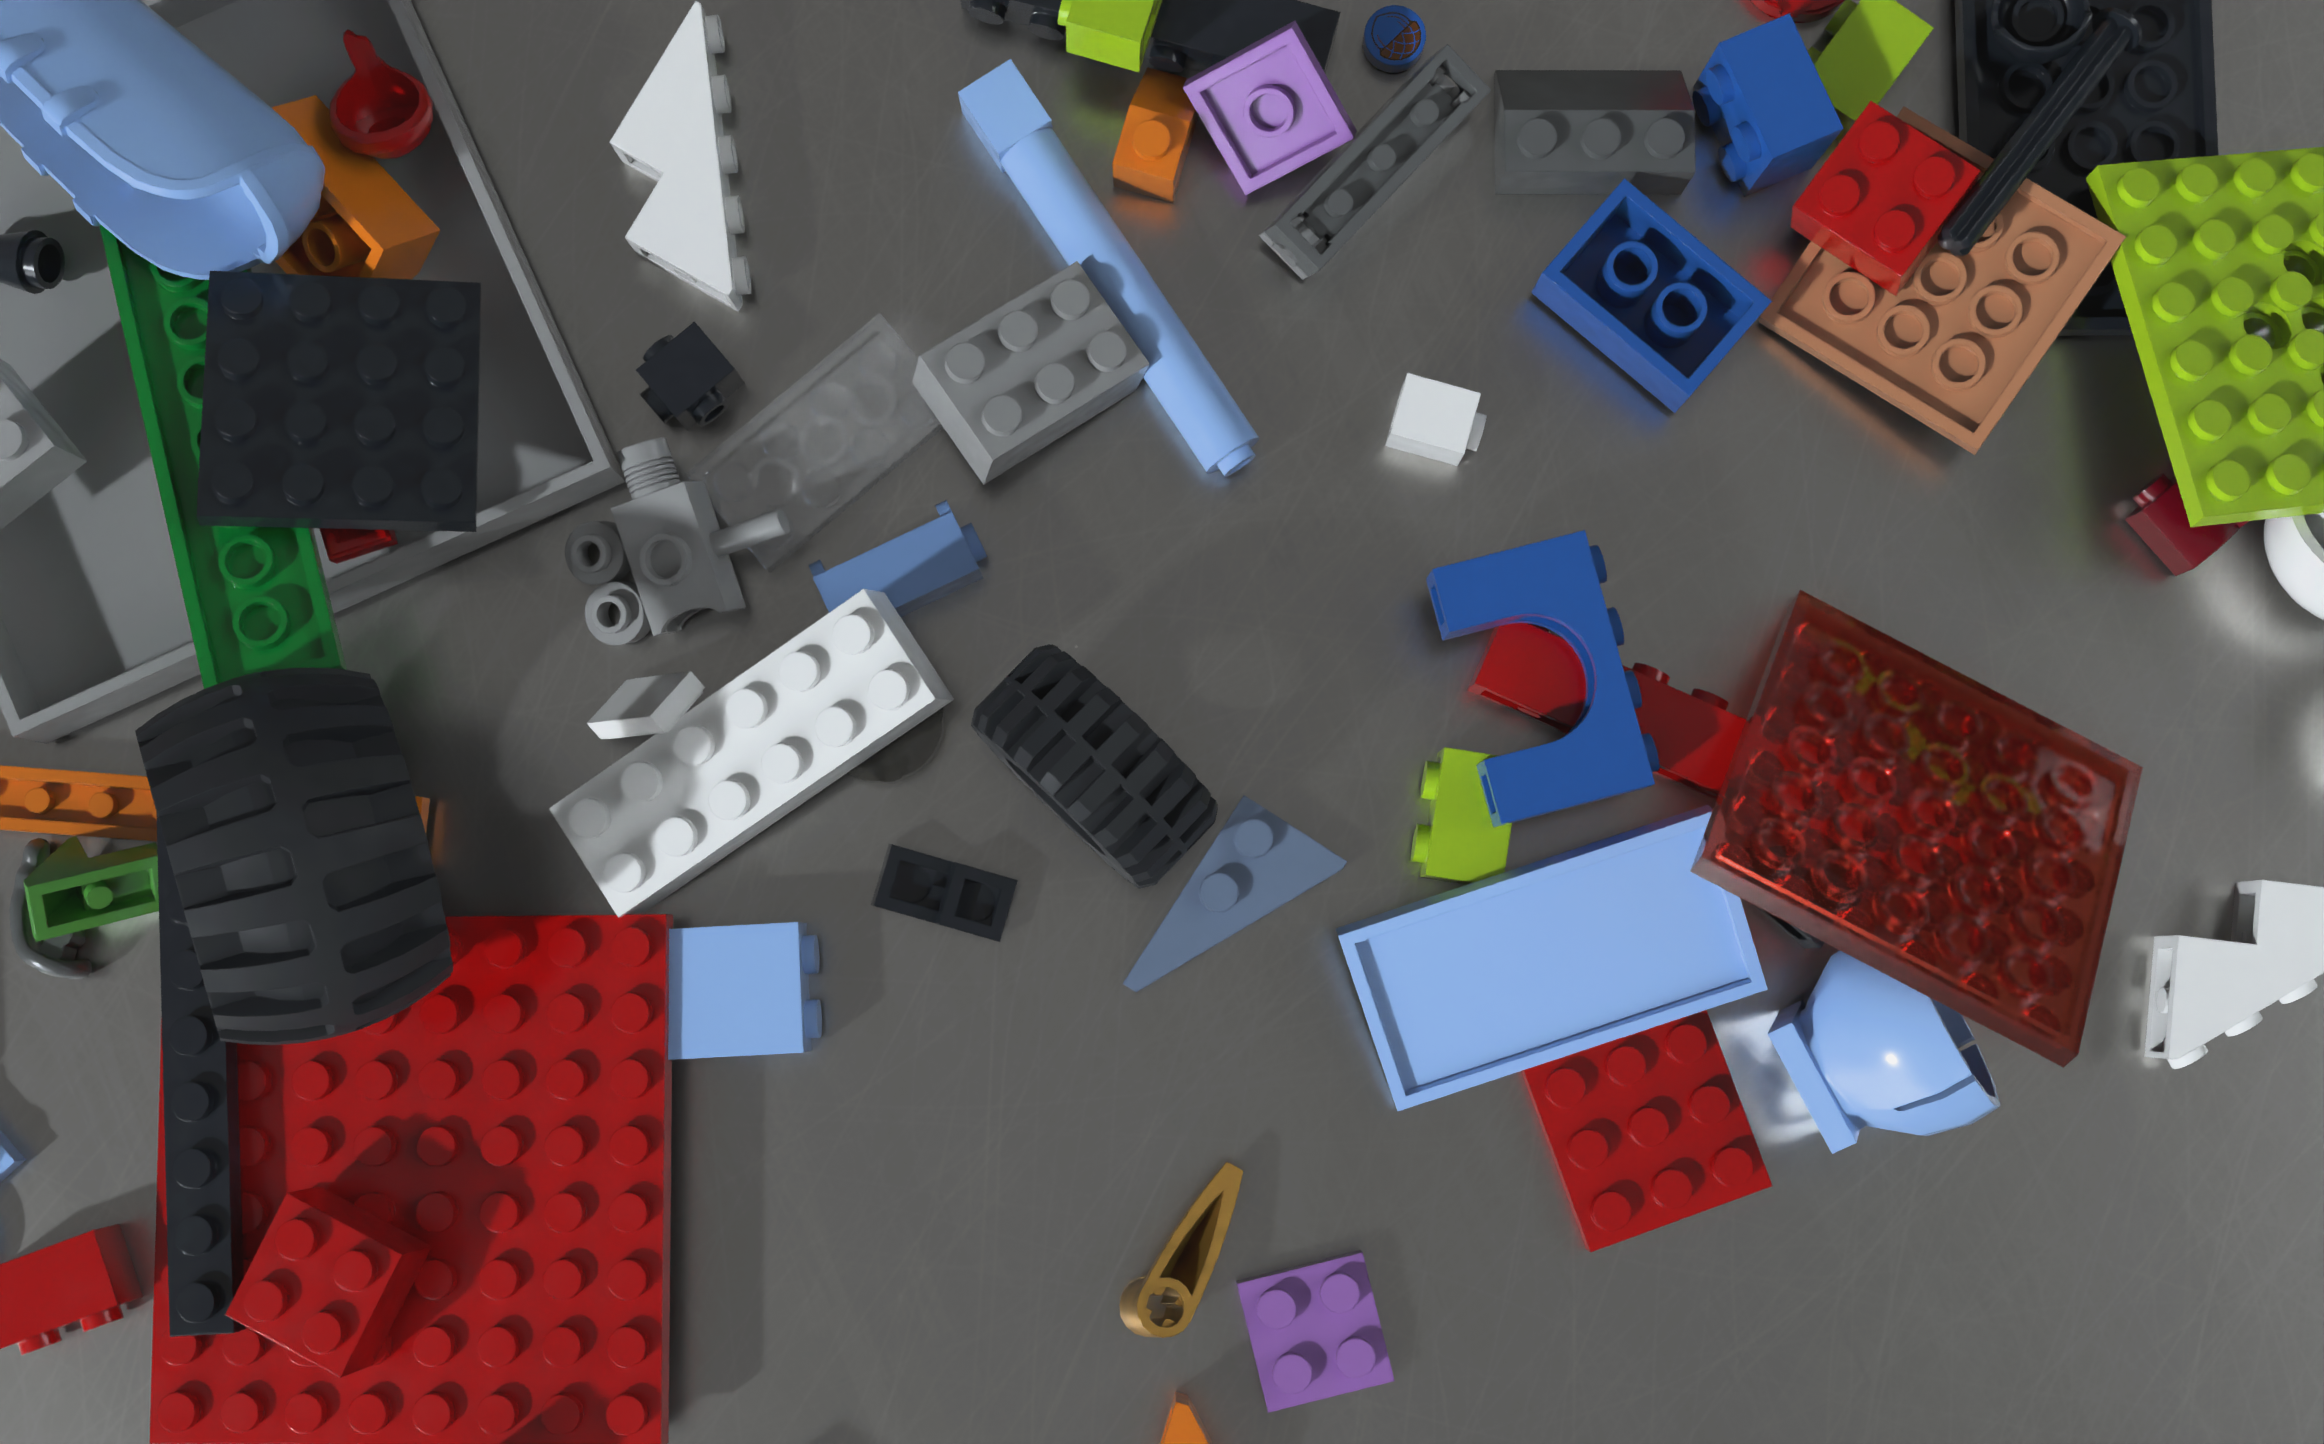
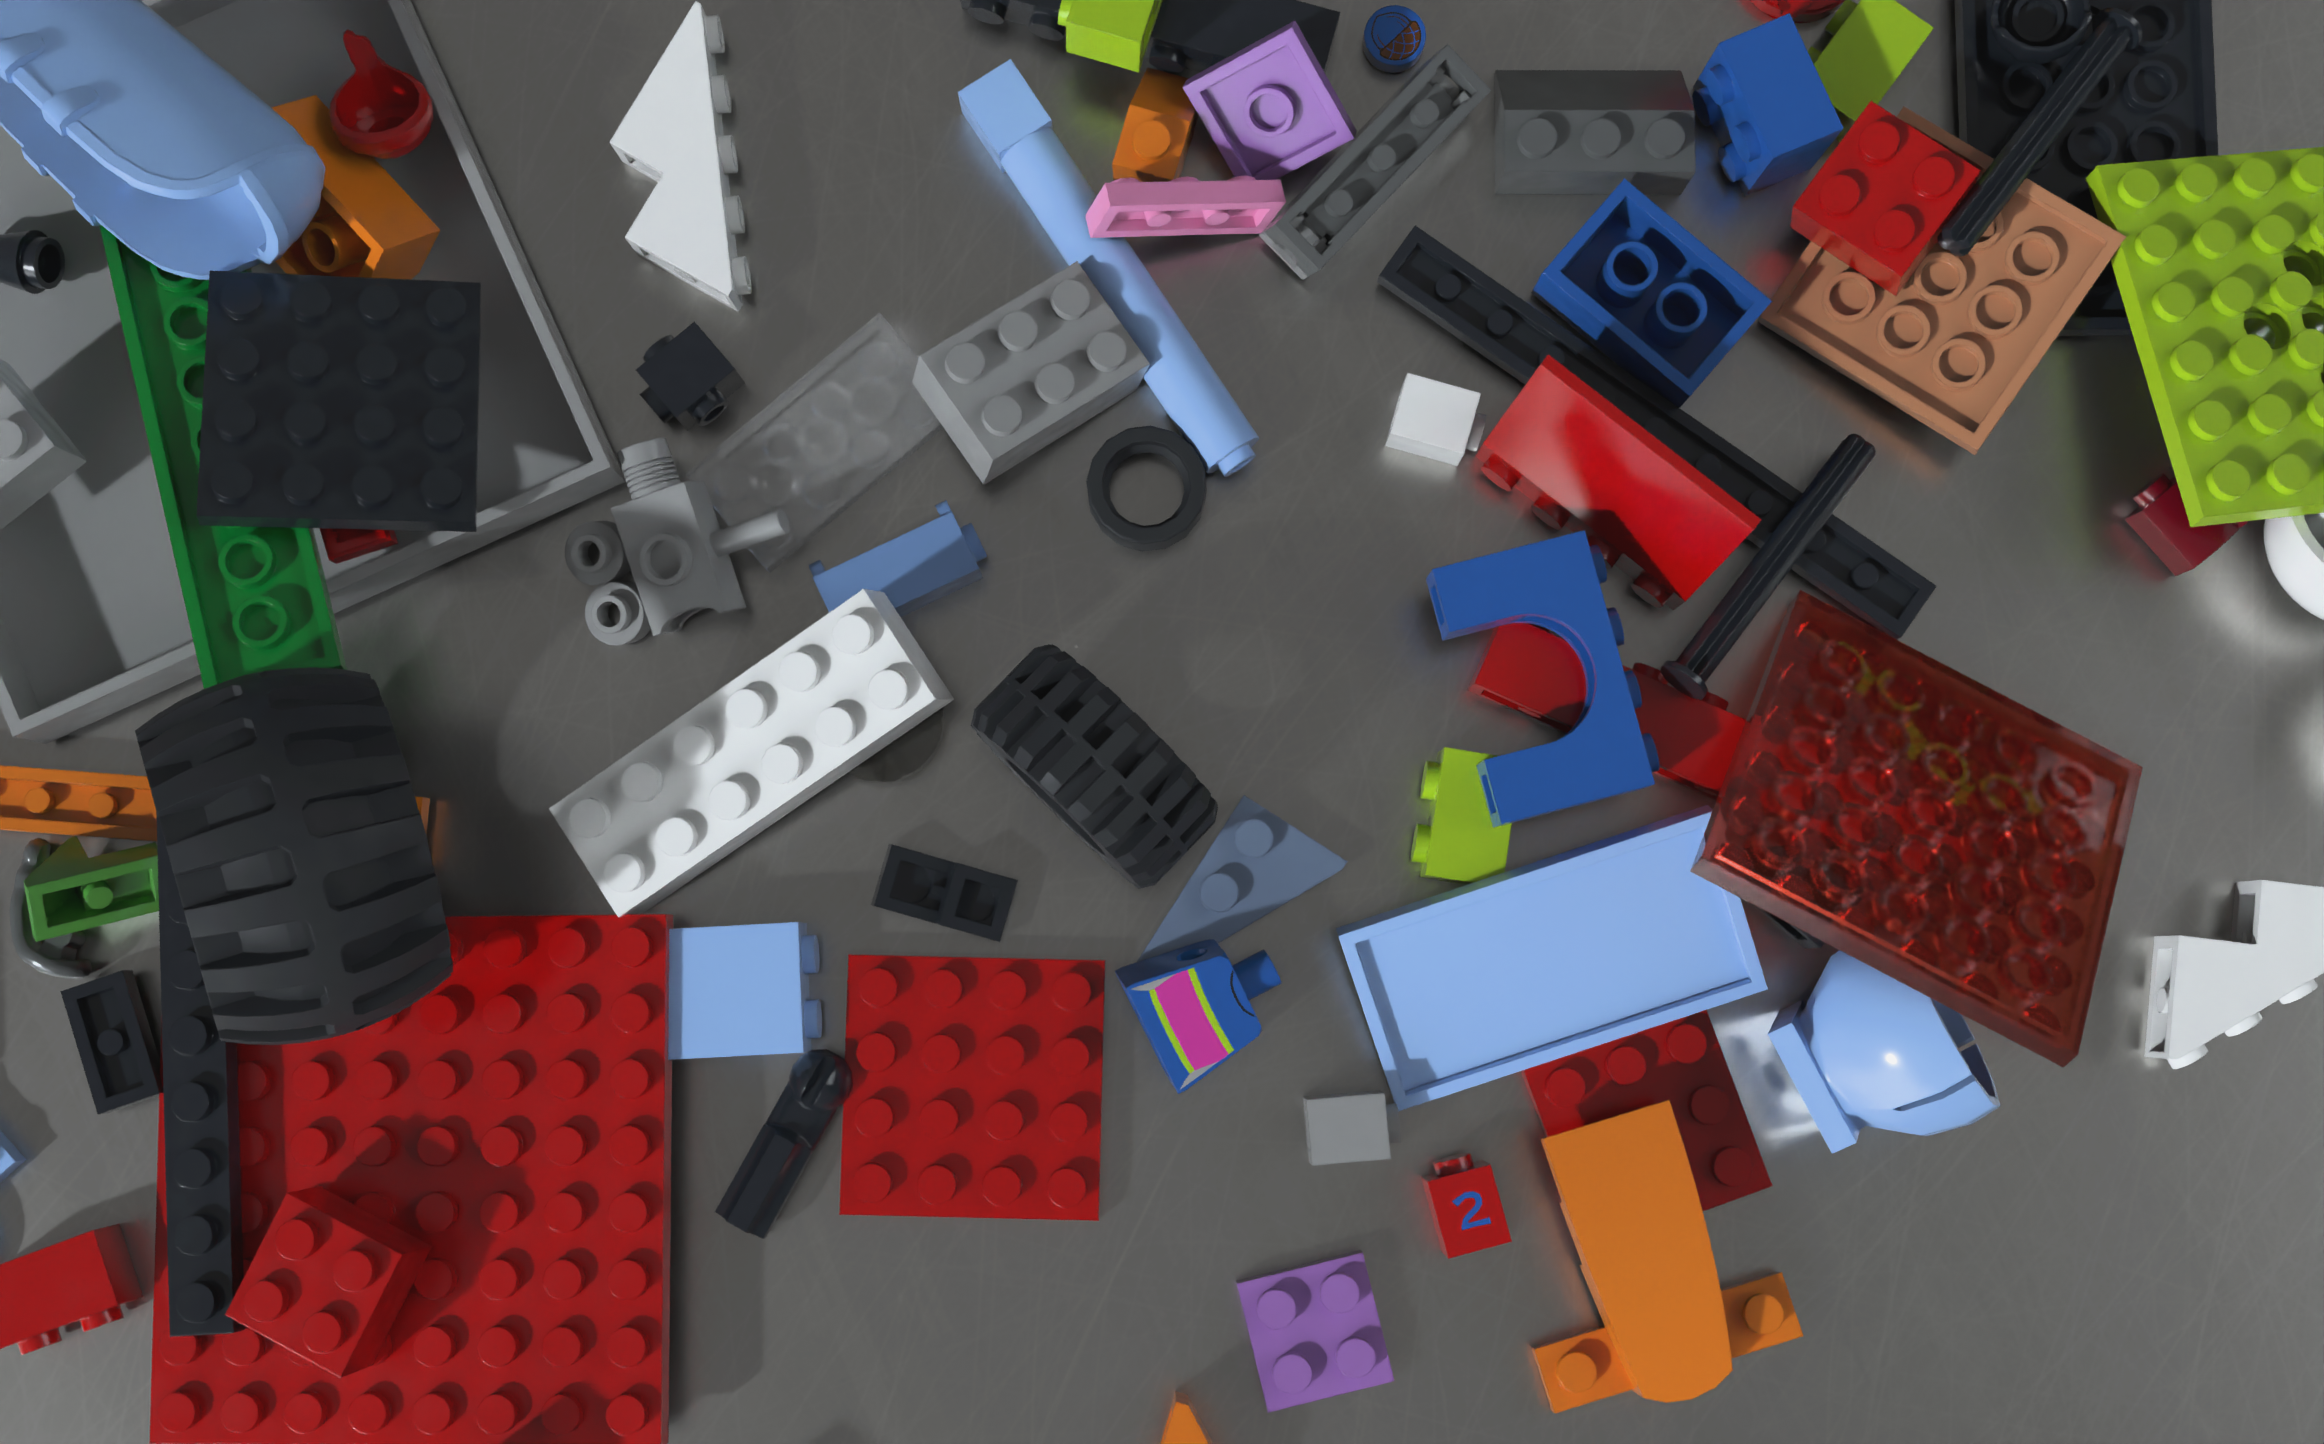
white tile [587,671,705,739] -> none
pearl gold piece [1119,1162,1243,1338] -> none
none -> black plate [60,970,164,1115]
none -> black piece [715,1049,853,1239]
none -> red plate [839,954,1106,1221]
none -> bright pink plate [1085,175,1286,238]
none -> black tyre [1086,425,1207,552]
none -> blue torso [1115,939,1282,1094]
none -> light grey brick [1303,1090,1401,1166]
none -> black plate [1377,225,1937,641]
none -> red brick [1421,1152,1512,1259]
none -> red slope [1475,354,1762,610]
none -> orange slope [1532,1100,1803,1413]
none -> black axle [1660,434,1876,699]

